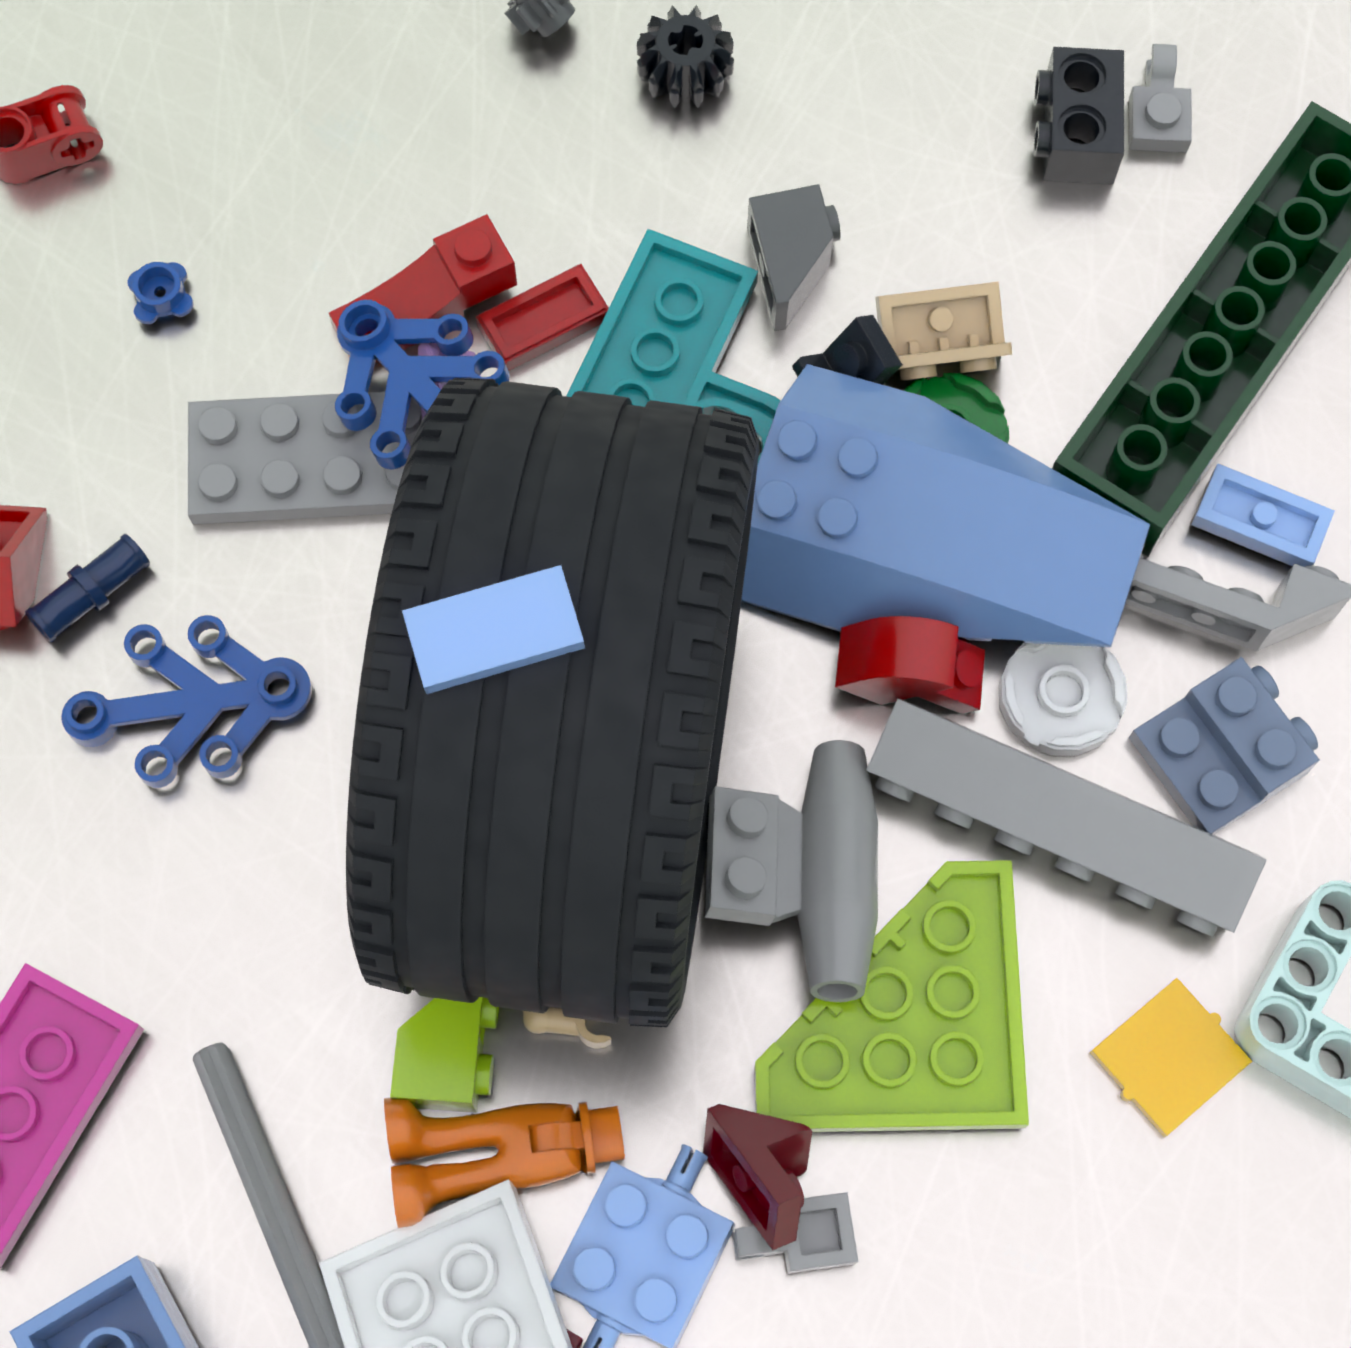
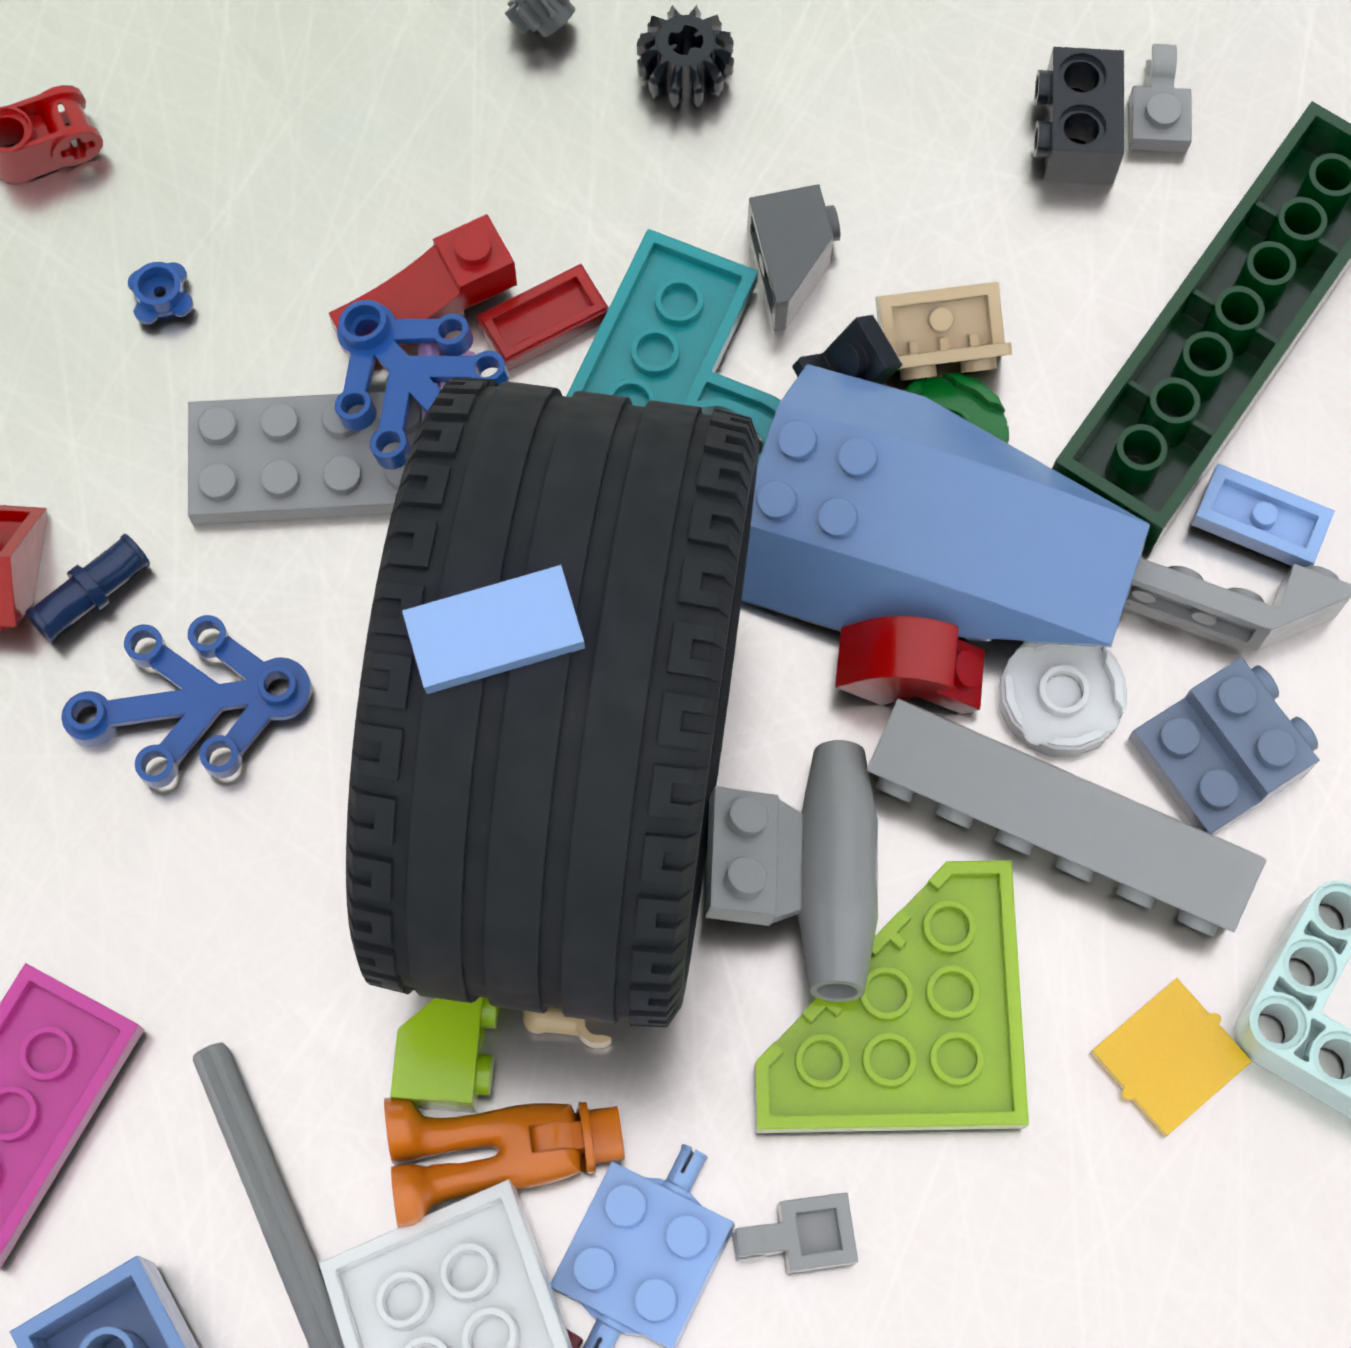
dark red slope [703,1104,812,1251] -> none

